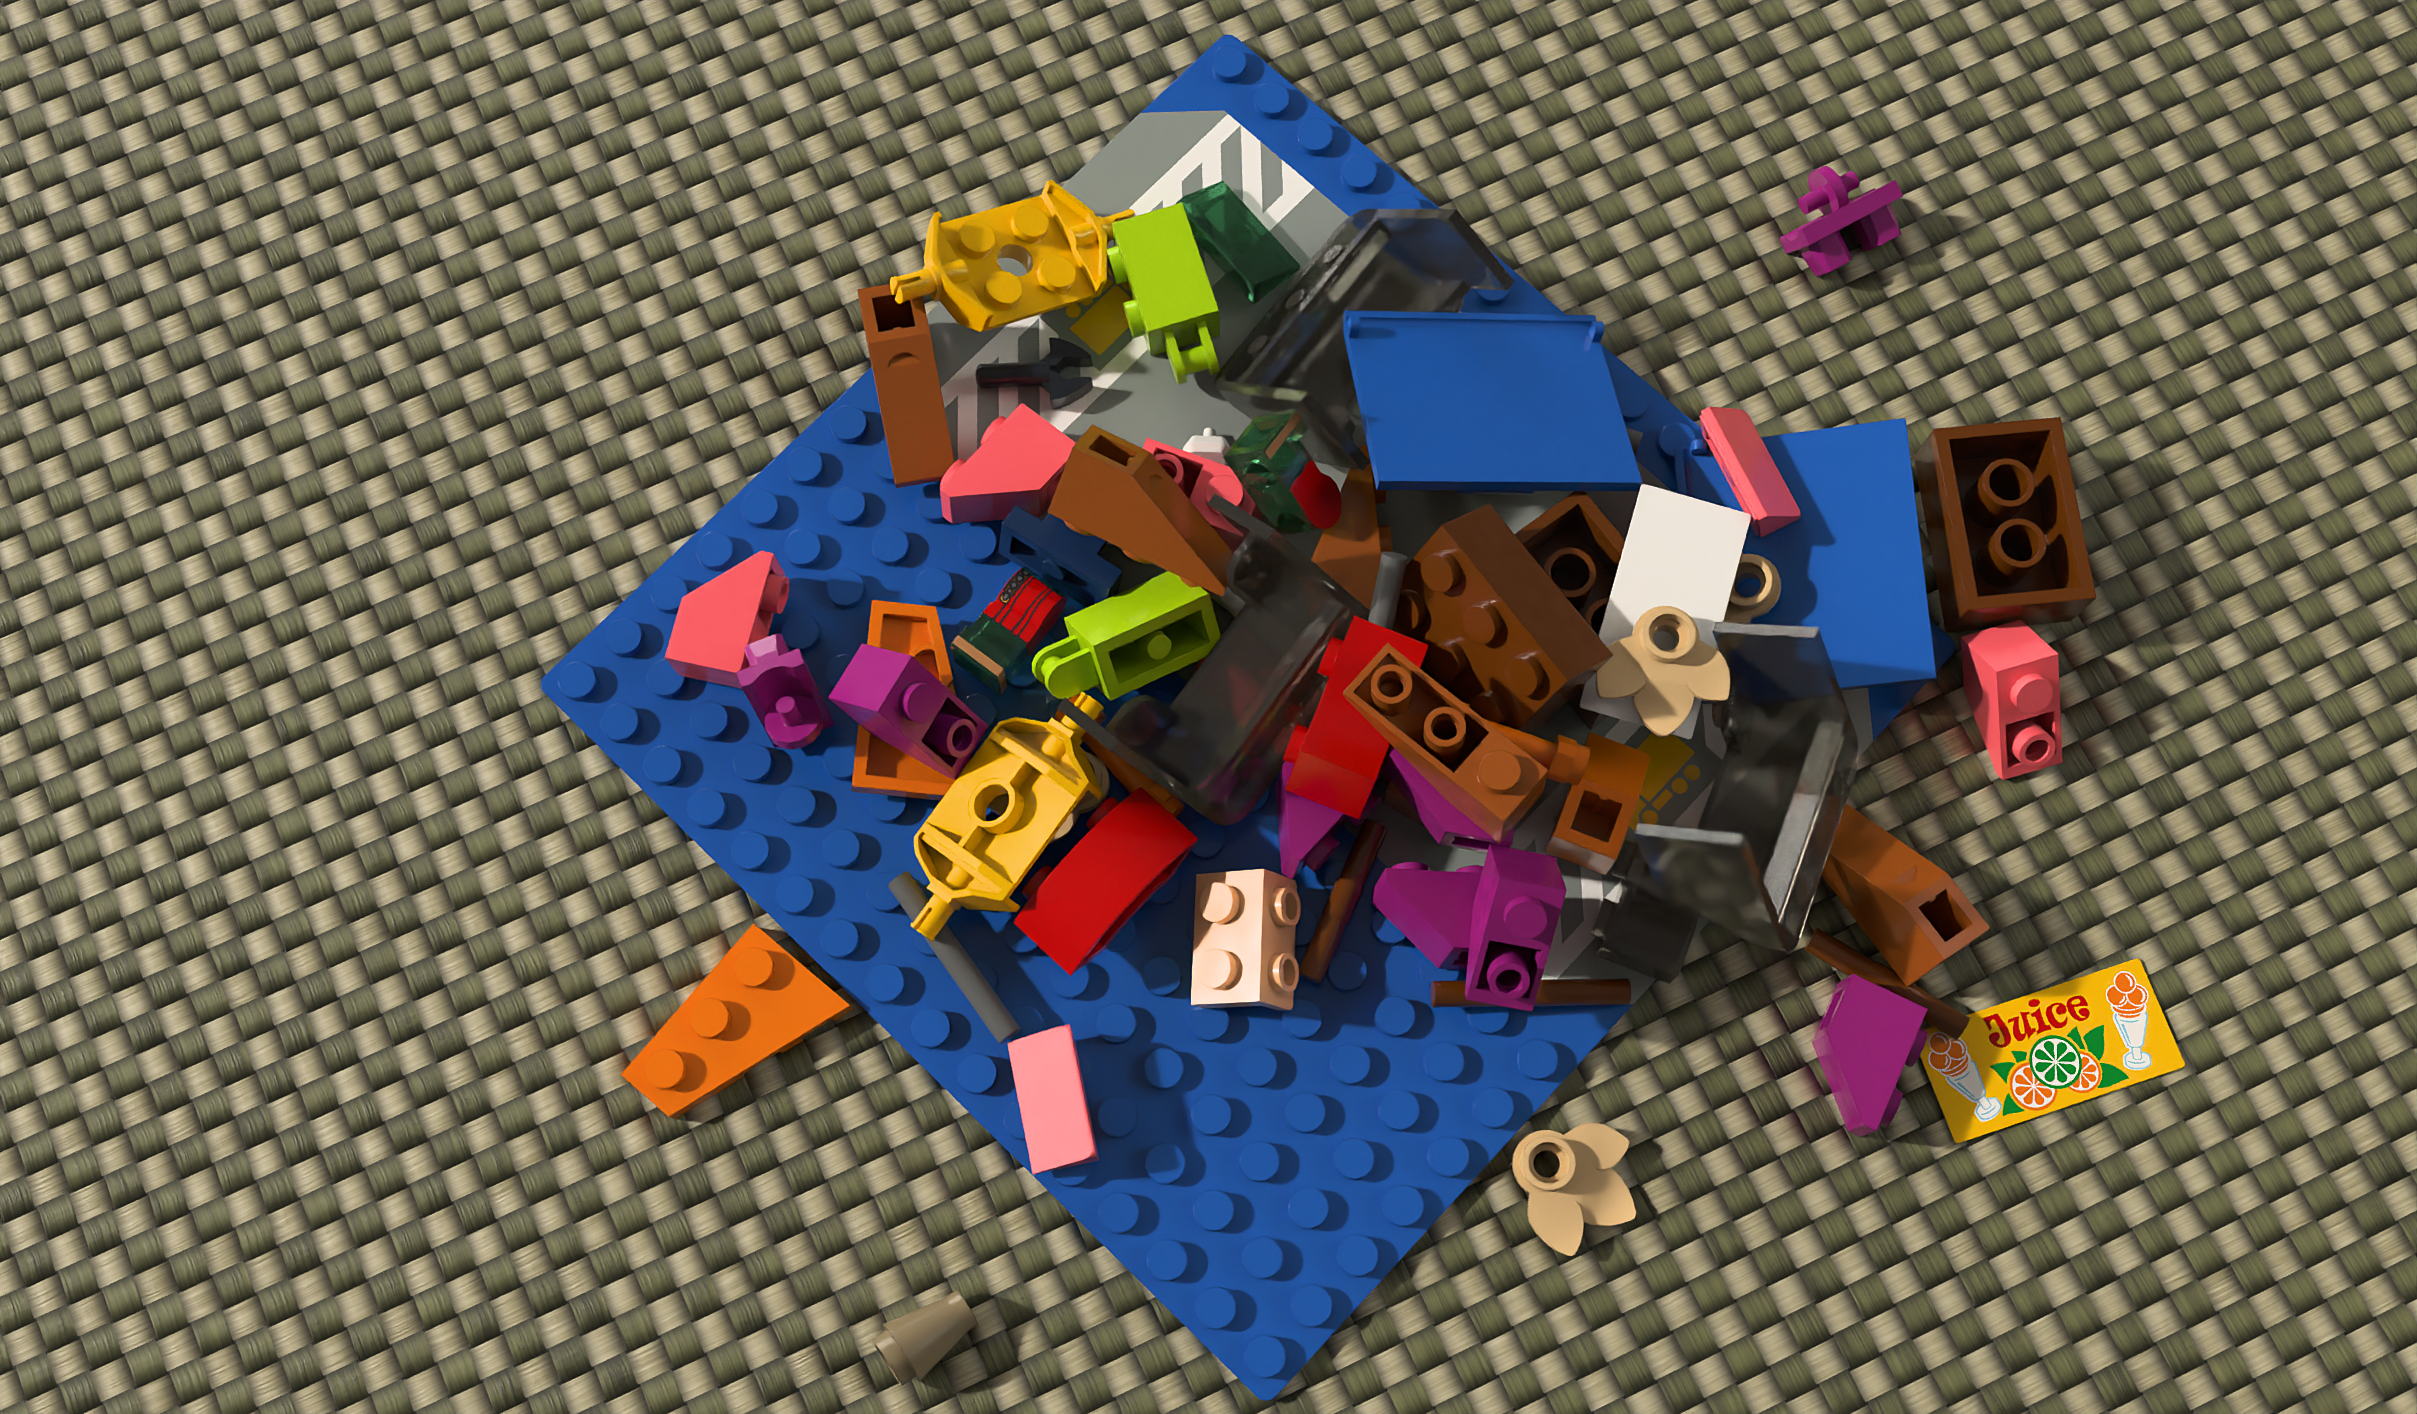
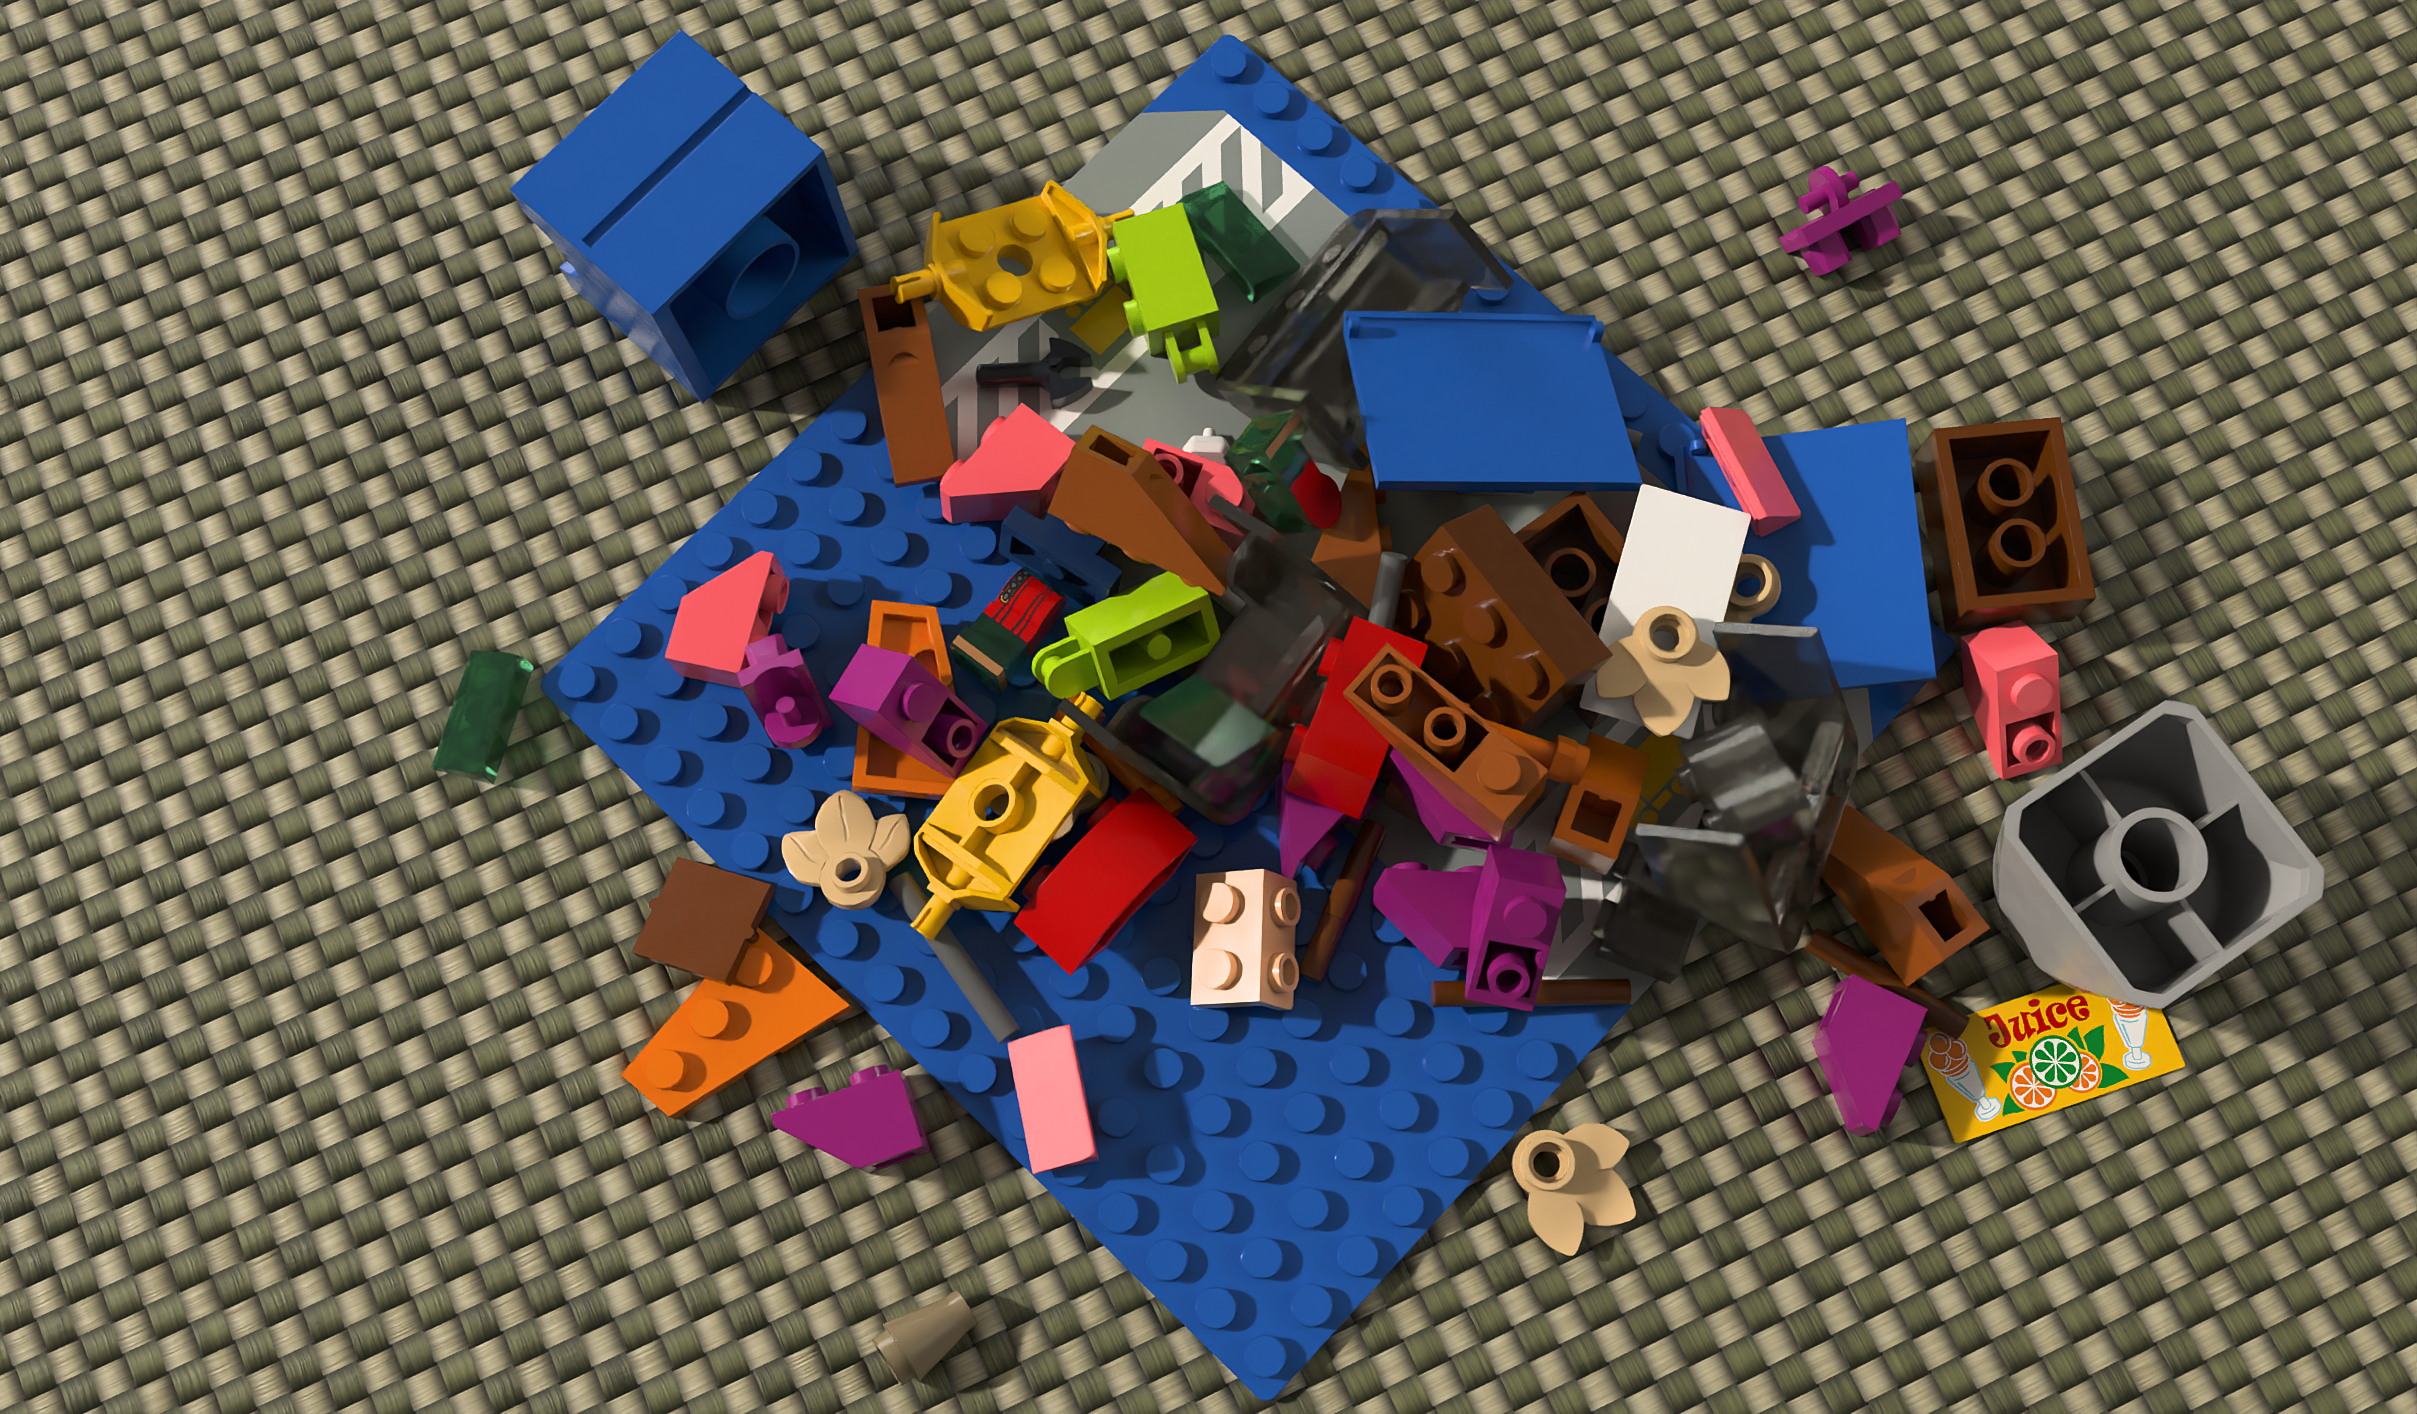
none -> clear green slope [431,650,533,785]
none -> blue piece [510,29,859,404]
none -> reddish brown piece [632,857,776,986]
none -> magenta slope [771,1064,932,1174]
none -> tan plate [782,790,911,911]
none -> clear green slope [1139,674,1282,788]
none -> clear smoke brick [1674,712,1816,866]
none -> light grey piece [1992,700,2325,1009]

